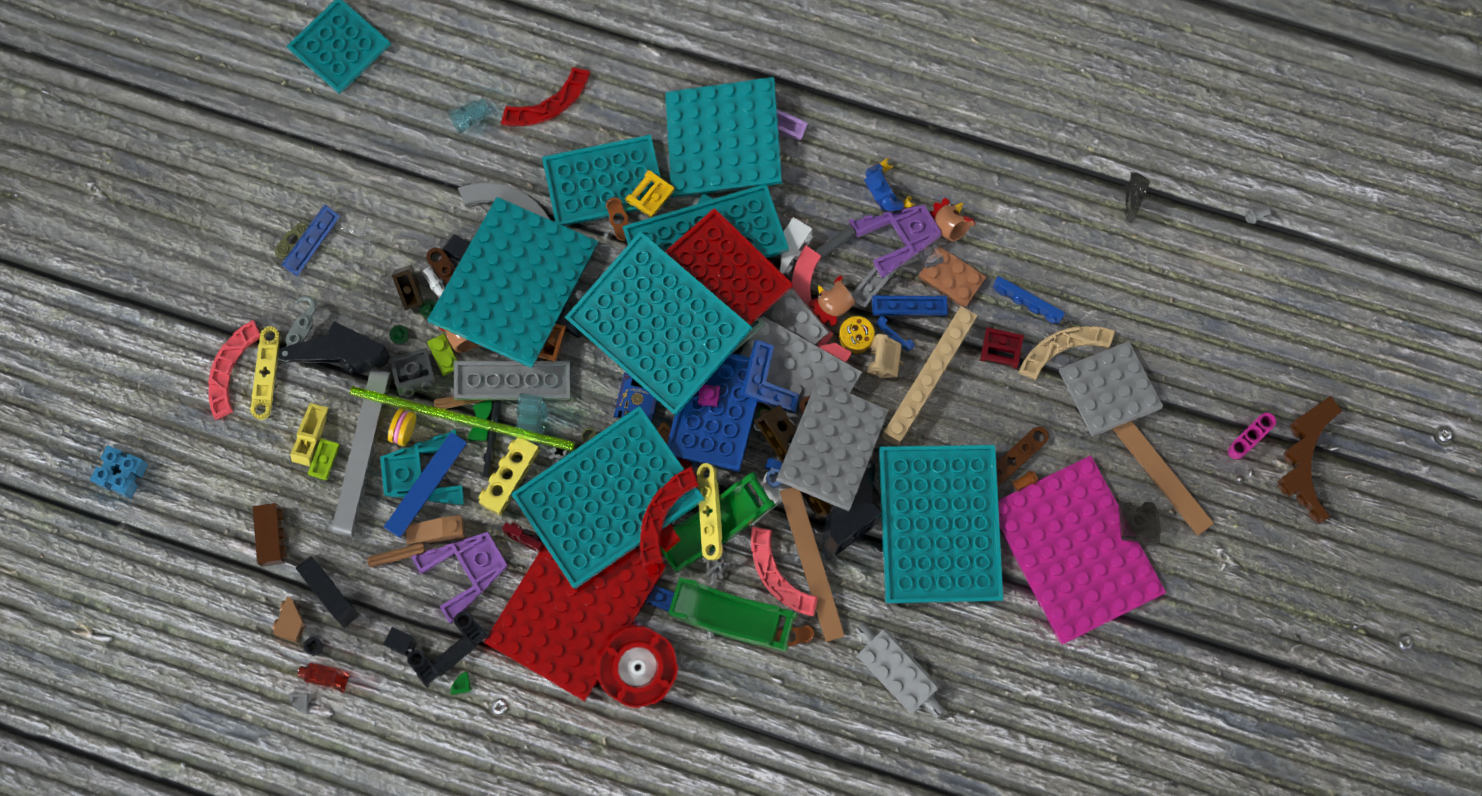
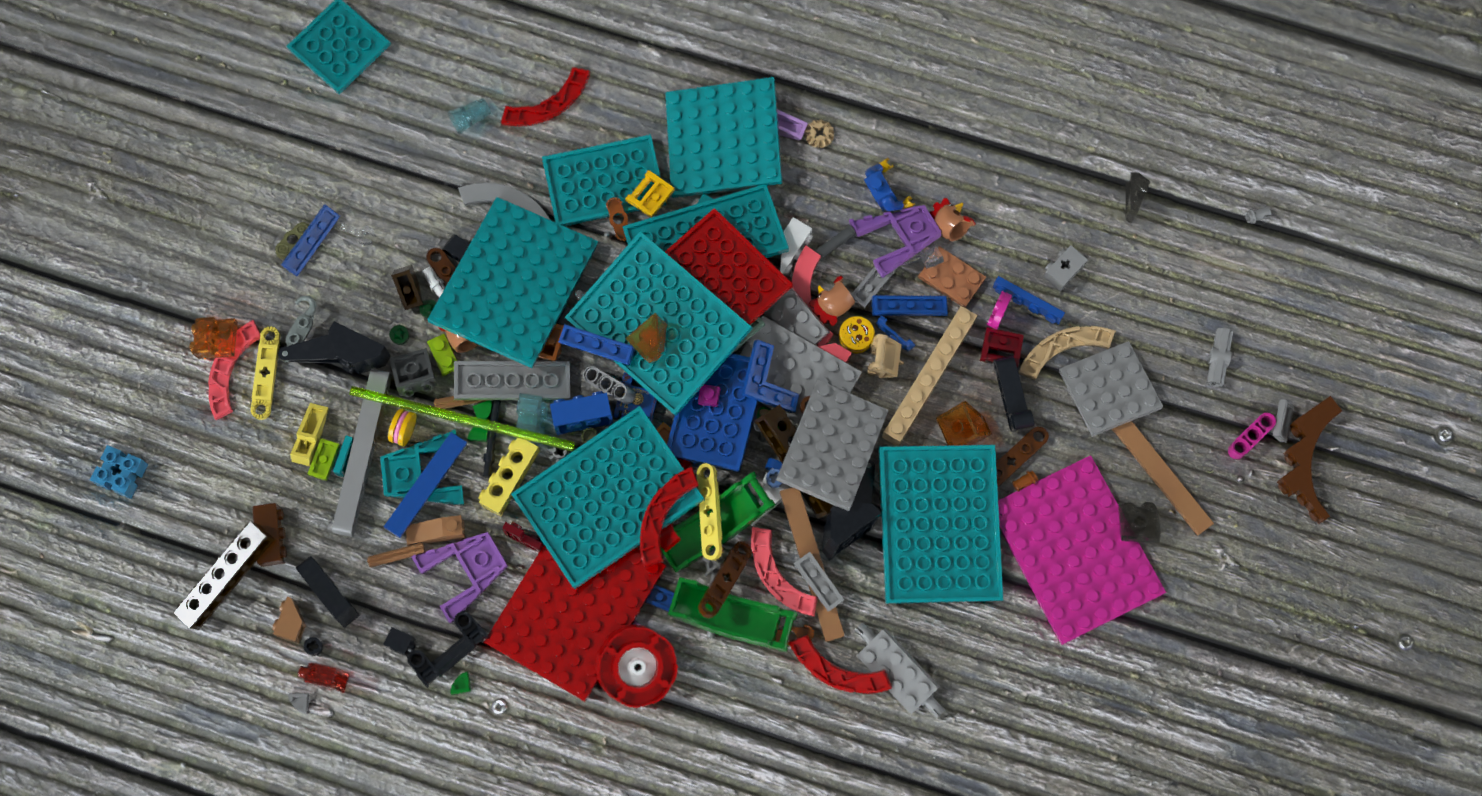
none -> brick [174,521,275,630]
none -> clear orange plate [189,317,238,359]
none -> teal tile [333,435,353,477]
none -> blue brick [550,391,614,435]
none -> blue tile [558,324,636,366]
none -> light grey beam [583,366,636,404]
none -> clear orange slope [626,313,667,363]
none -> reddish brown piece [698,541,752,618]
none -> red tile [789,634,892,694]
none -> light grey plate [793,552,844,612]
none -> tan gear [805,119,834,148]
none -> clear orange slope [936,401,992,446]
none -> dark pink tile [987,291,1012,330]
none -> black beam [993,355,1034,432]
none -> light grey brick [1044,245,1088,292]
none -> light grey piece [1206,328,1233,387]
none -> light grey tile [1273,399,1294,442]

